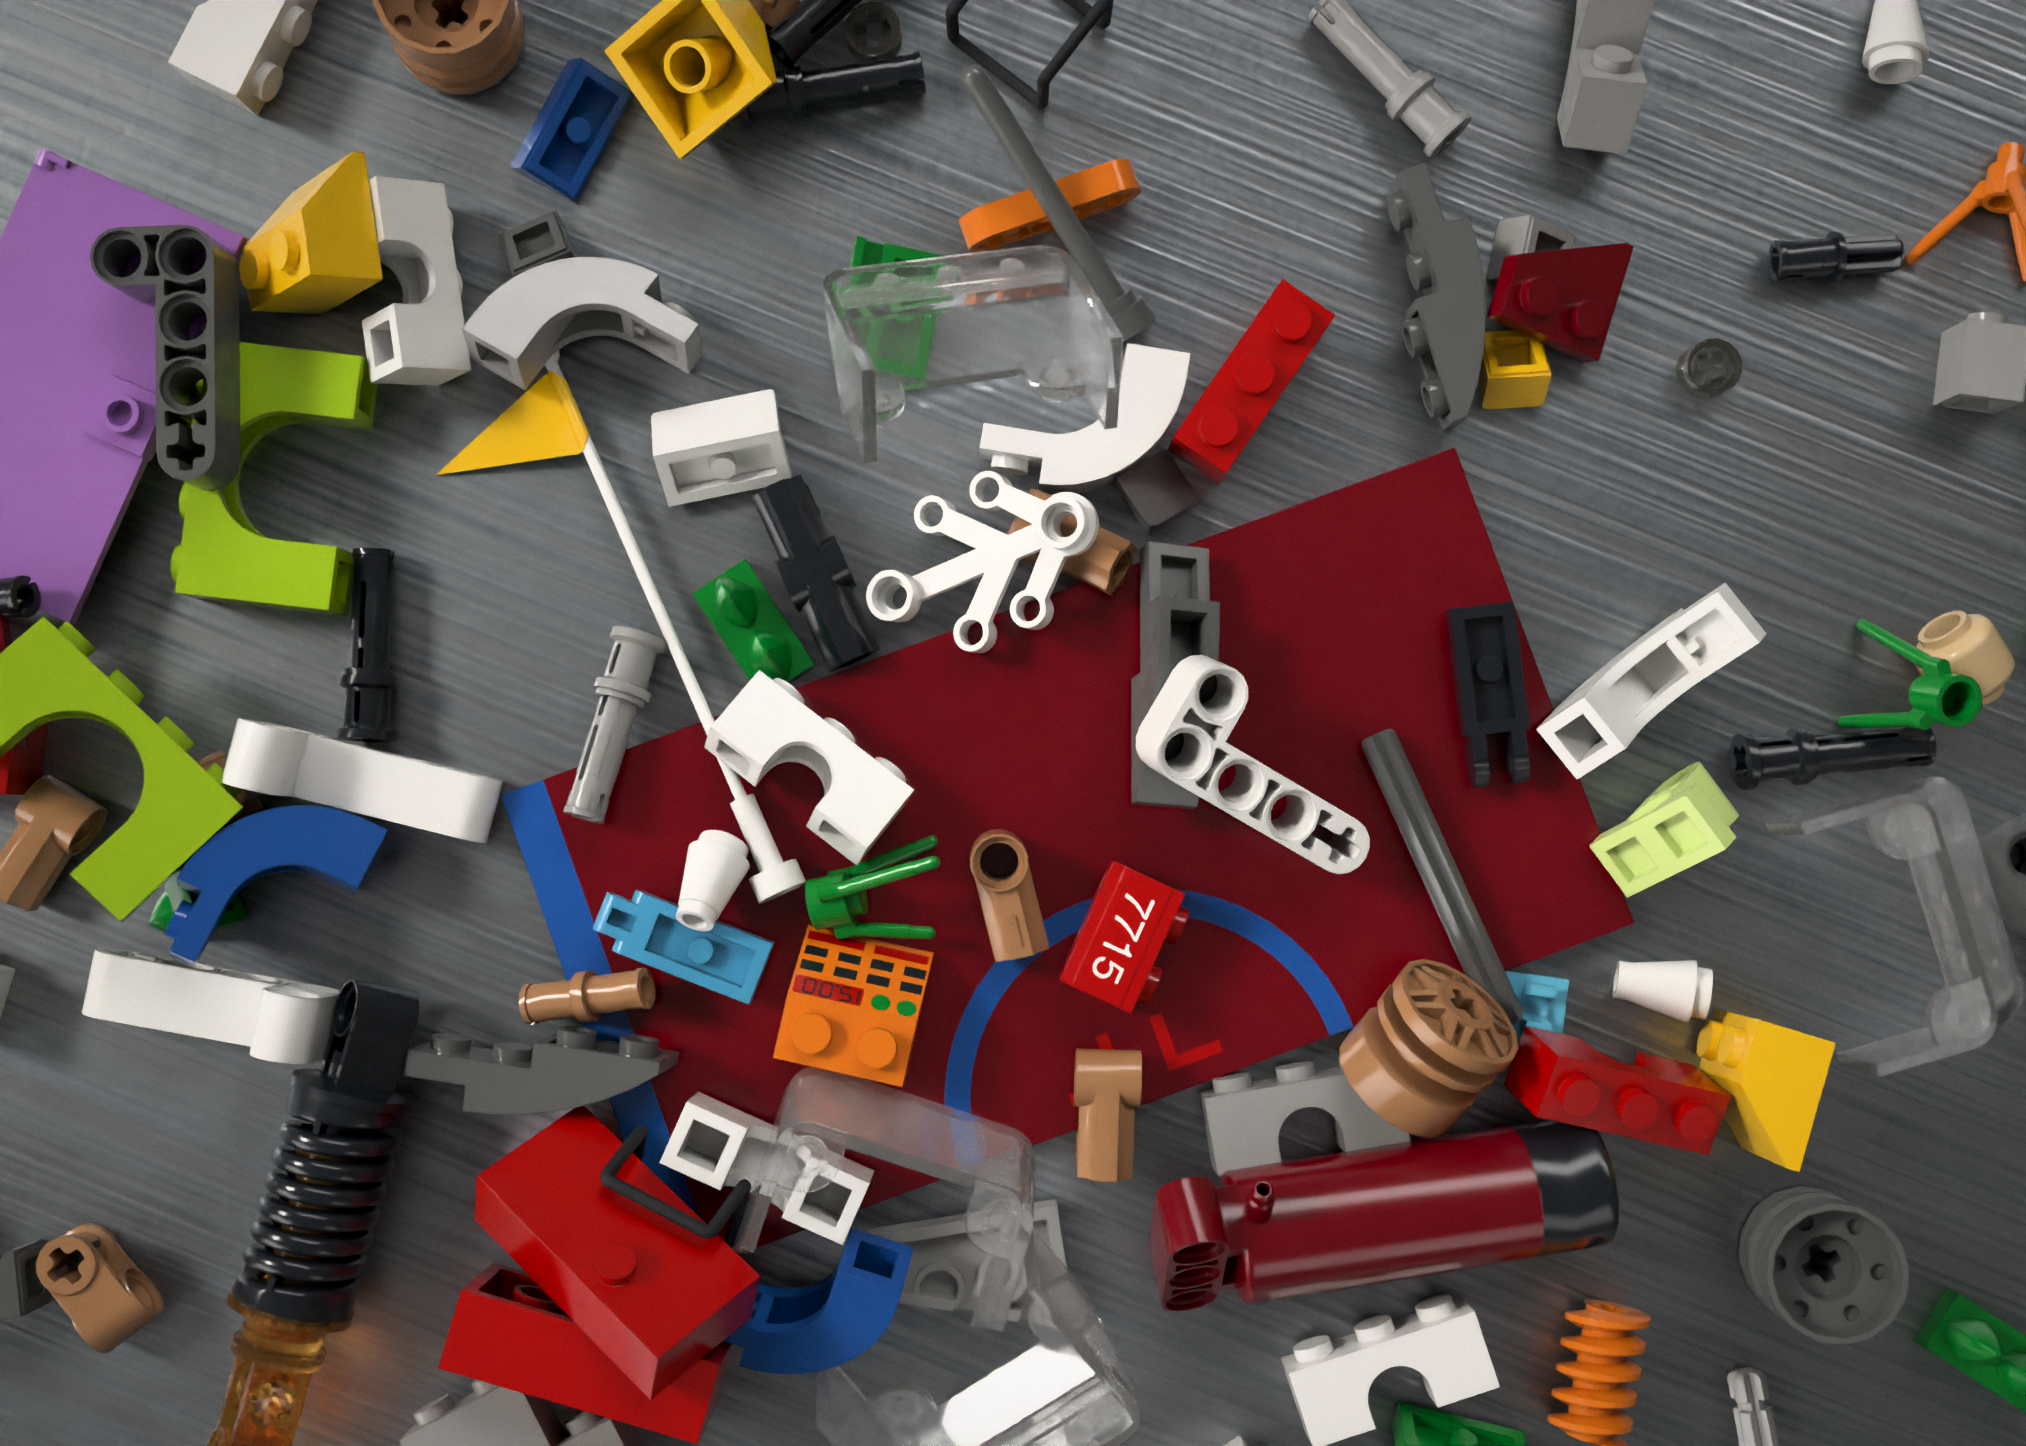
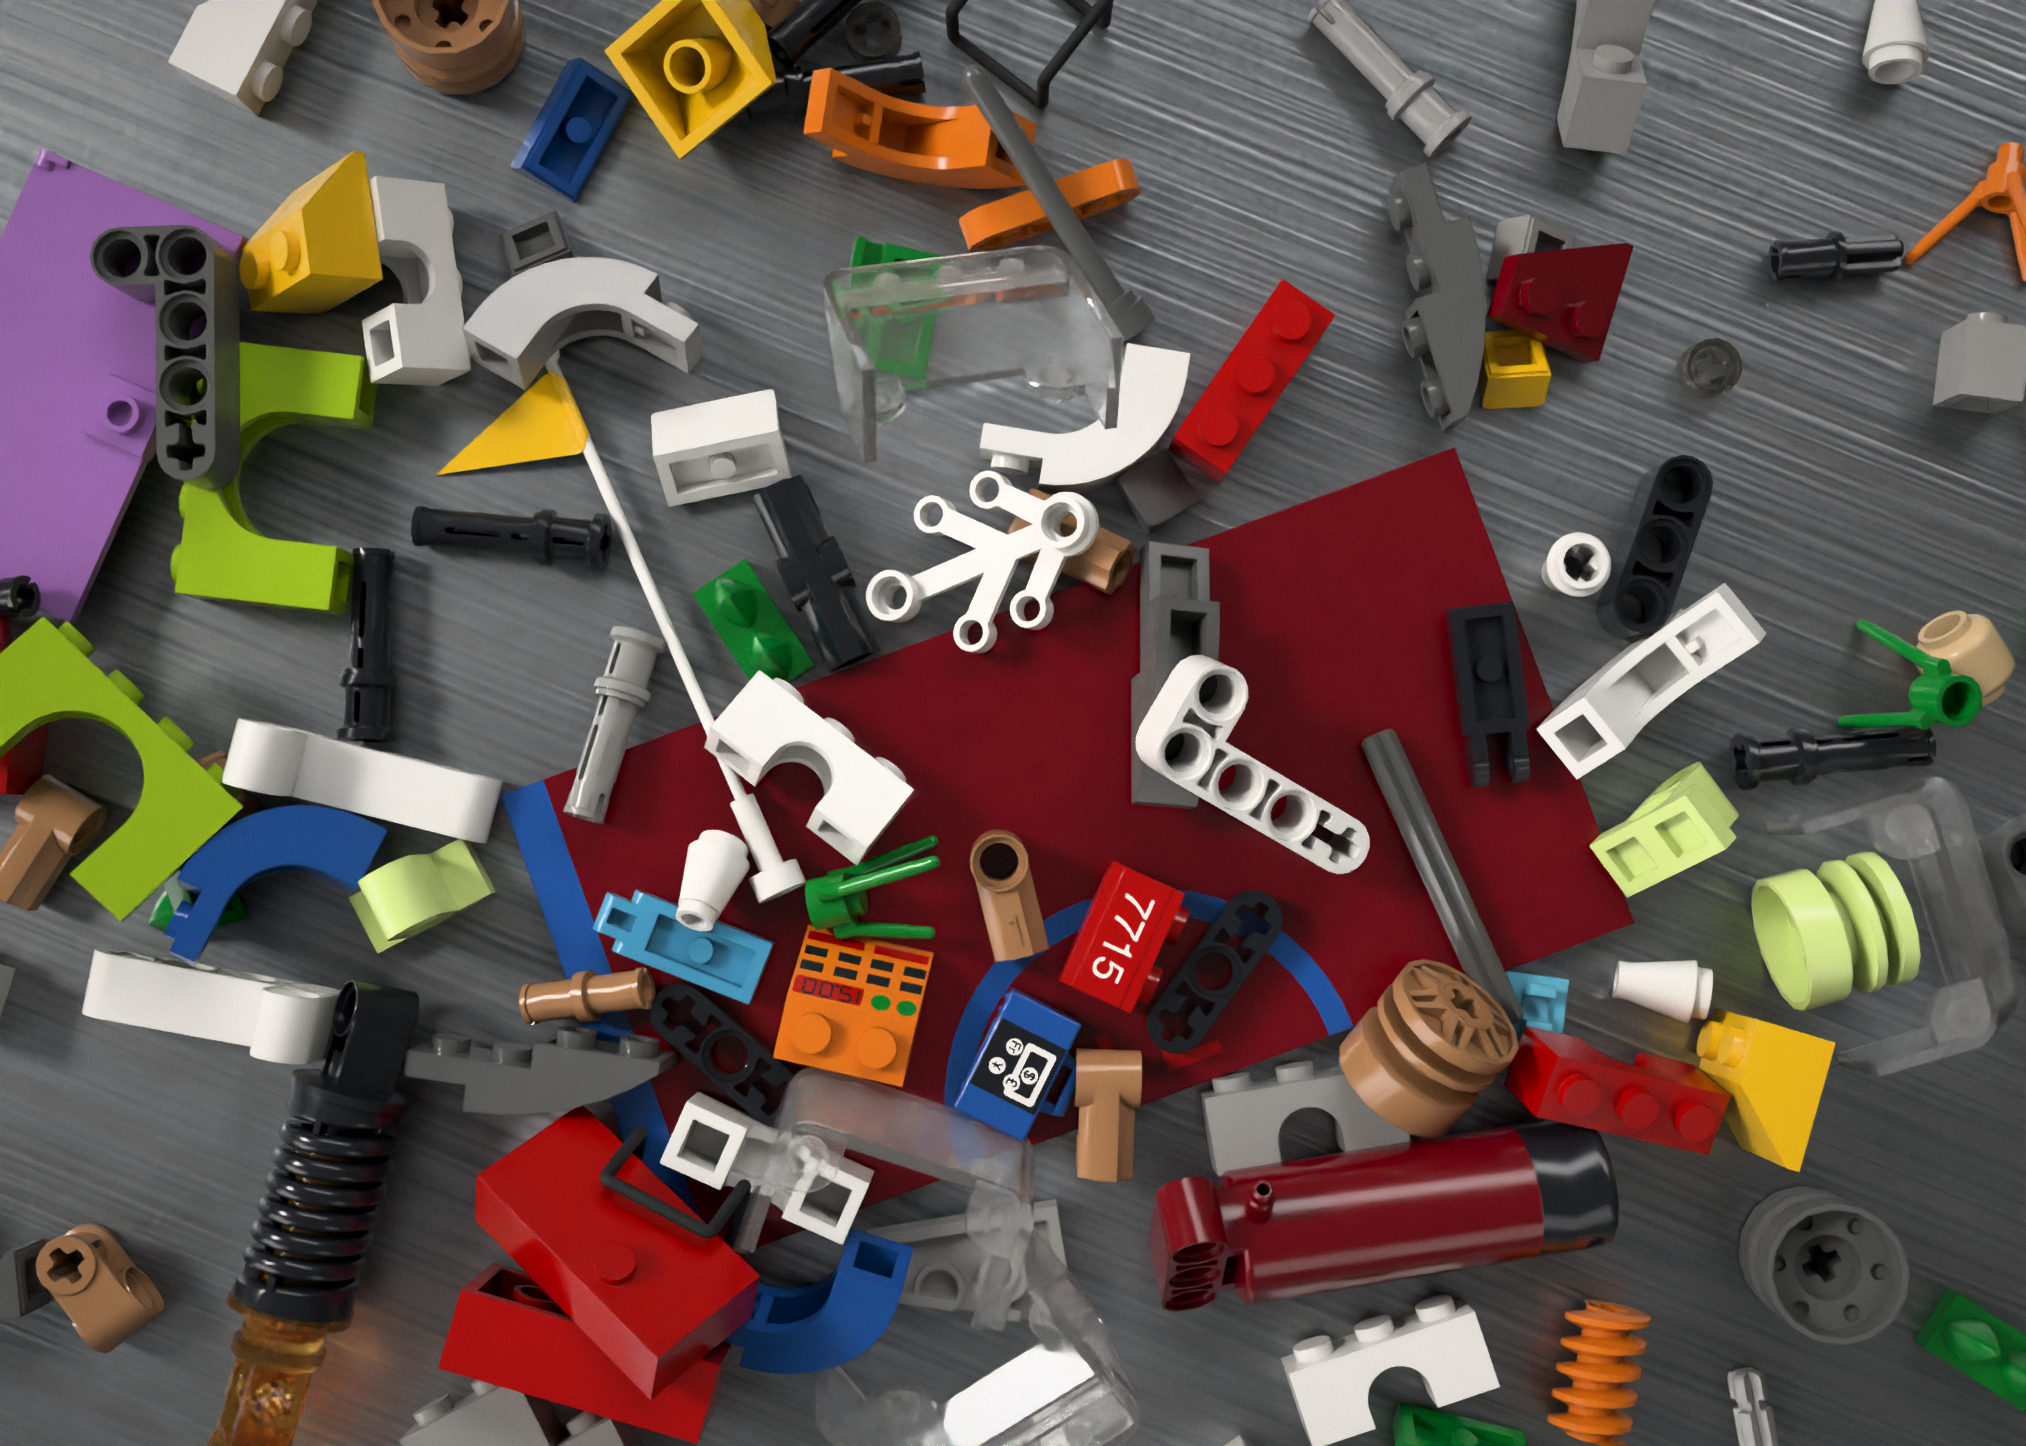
none -> yellowish green tile [348,839,497,954]
none -> black pin [411,506,612,571]
none -> black beam [650,981,809,1128]
none -> orange arch [803,68,1036,189]
none -> piece [954,987,1081,1142]
none -> black beam [1145,890,1283,1054]
none -> white cone [1541,532,1611,597]
none -> black beam [1596,455,1713,639]
none -> yellowish green wheel [1751,852,1921,1011]

